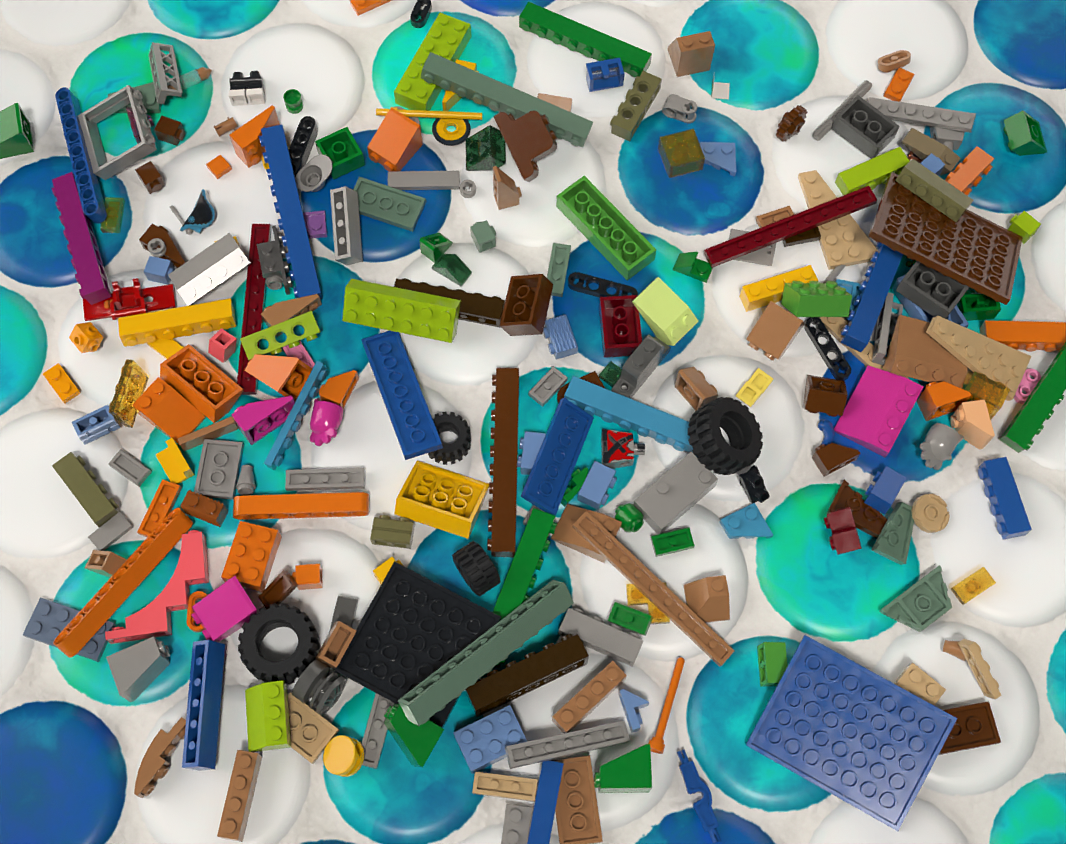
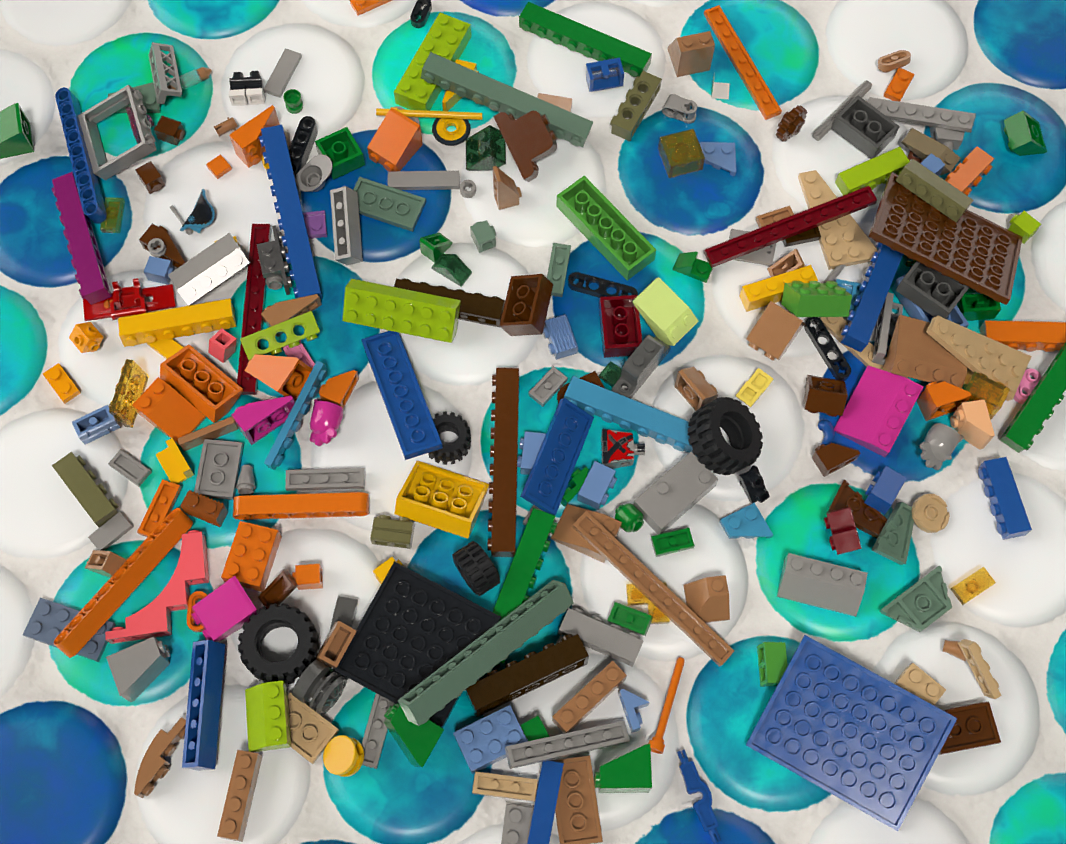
none -> light grey tile [264,48,302,98]
none -> green brick [520,716,550,741]
none -> orange tile [704,5,782,120]
none -> medium nougat slope [767,249,805,277]
none -> light grey slope [777,553,868,617]

